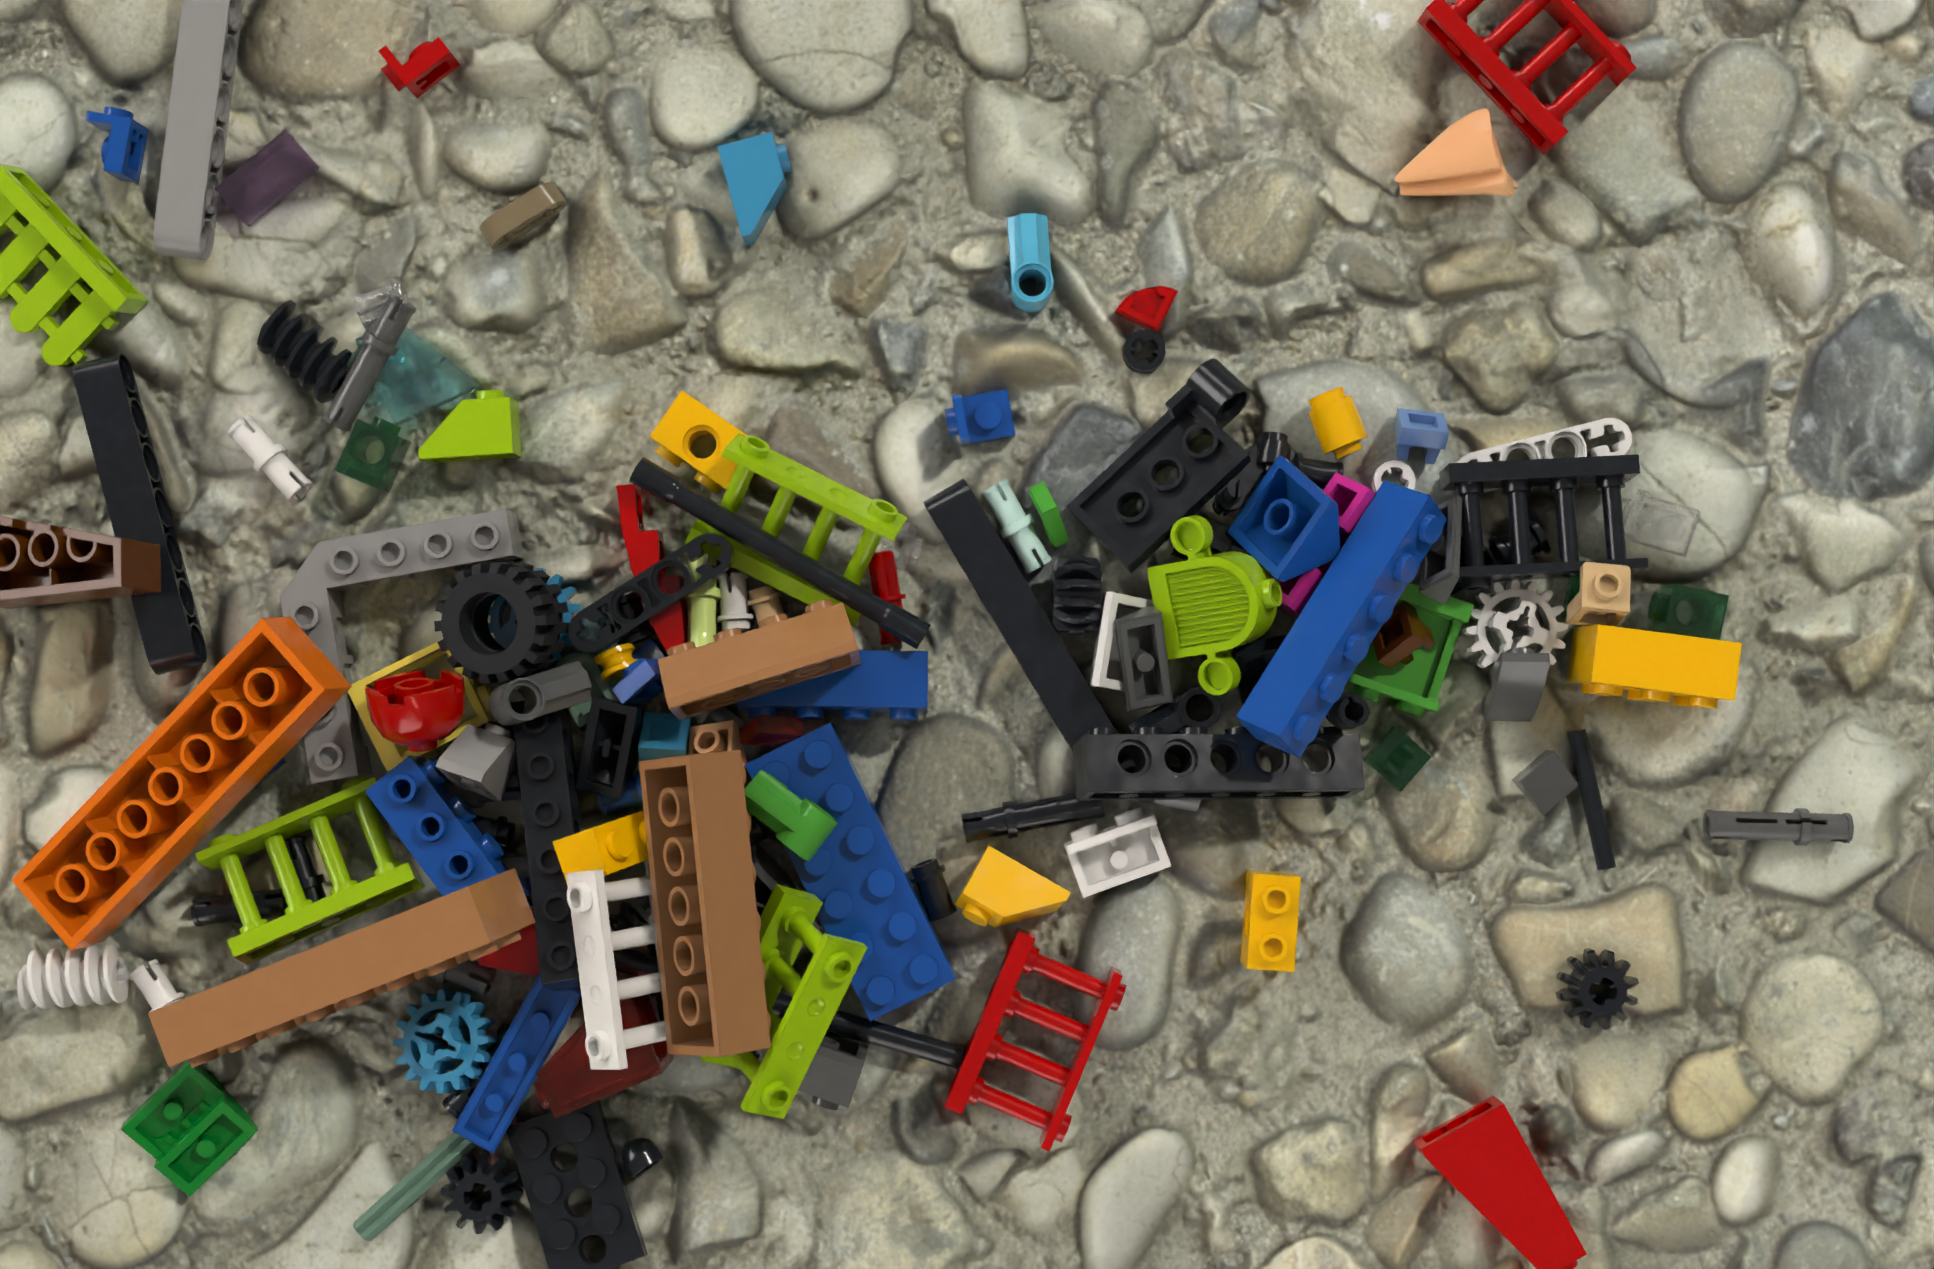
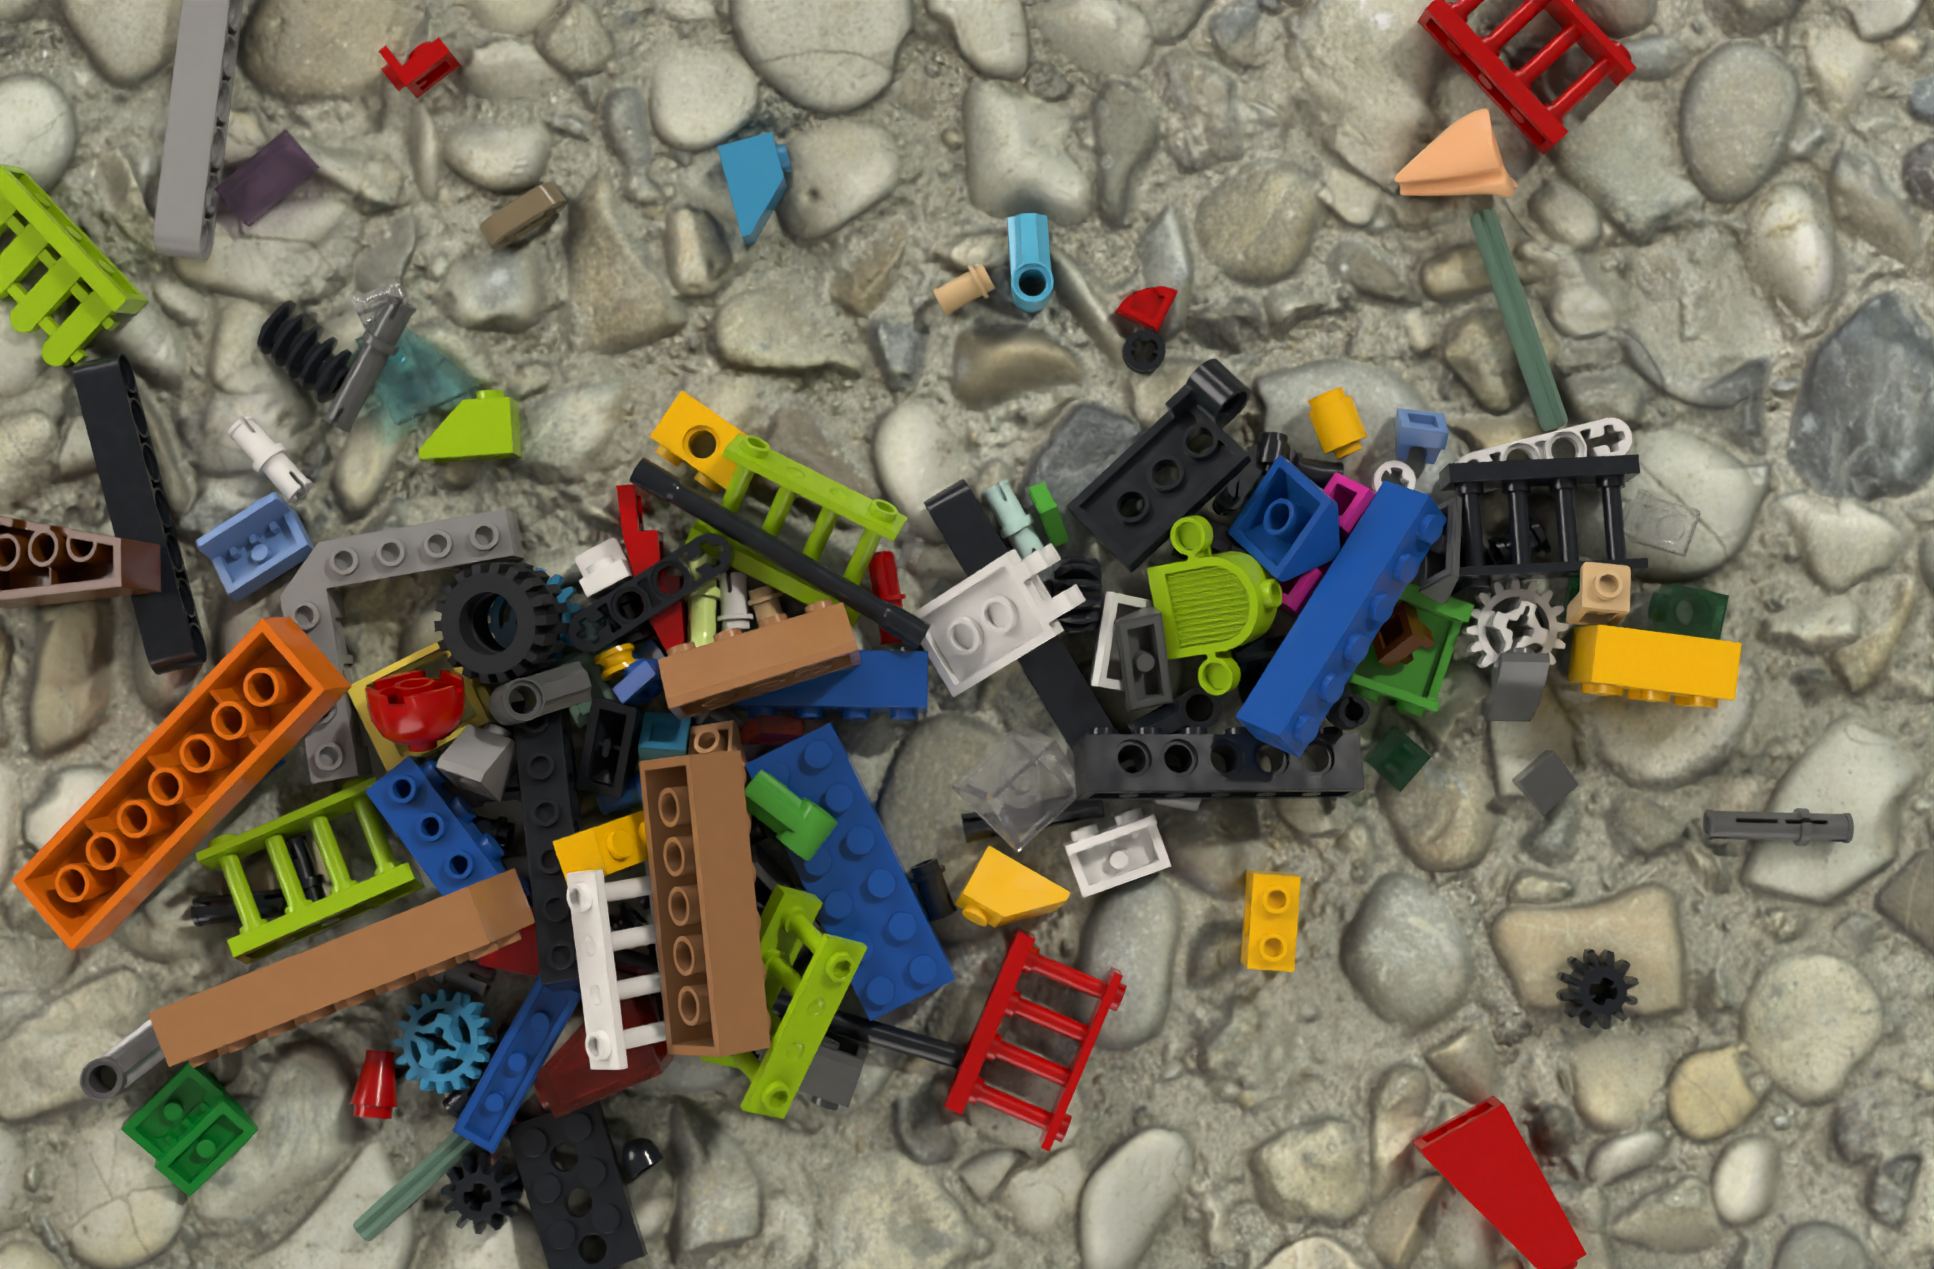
white piece [17,944,130,1010] -> none
blue bracket [86,107,149,184] -> none
white pin [130,959,185,1012] -> none
clear green brick [335,416,411,493] -> none
blue bracket [945,389,1015,447] -> none
black bar [1567,729,1616,870] -> none
none -> flat silver piece [80,1019,165,1101]
none -> medium blue bracket [196,492,314,602]
none -> red cone [350,1050,398,1119]
none -> white bracket [575,538,634,599]
none -> white tile [912,543,1086,698]
none -> tan pin [933,264,995,316]
none -> clear slope [952,725,1076,853]
none -> sand green axle [1470,208,1568,431]

